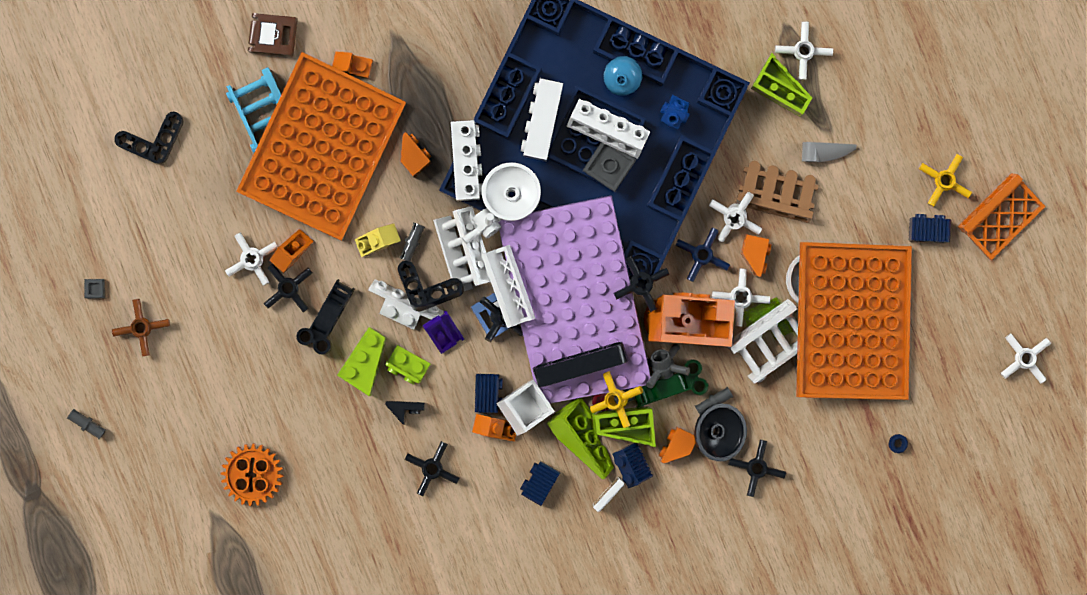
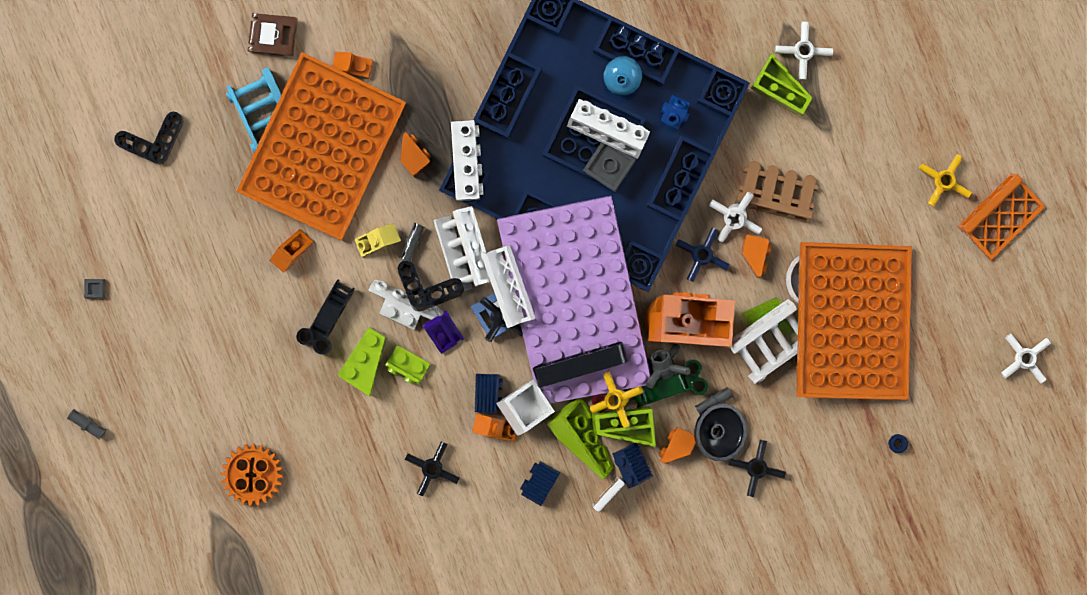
dark orange bar [112,299,170,357] -> none
white bar [225,232,278,286] -> none
black bar [263,264,313,313] -> none
black slope [385,401,425,425] -> none
white bar [462,208,502,244] -> none
white dish [482,163,541,221] -> none
white brick [521,78,563,162] -> none
black bar [613,256,670,312] -> none
white bar [712,269,770,327] -> none
light grey piece [802,142,857,162] -> none
dark blue brick [908,214,951,243] -> none

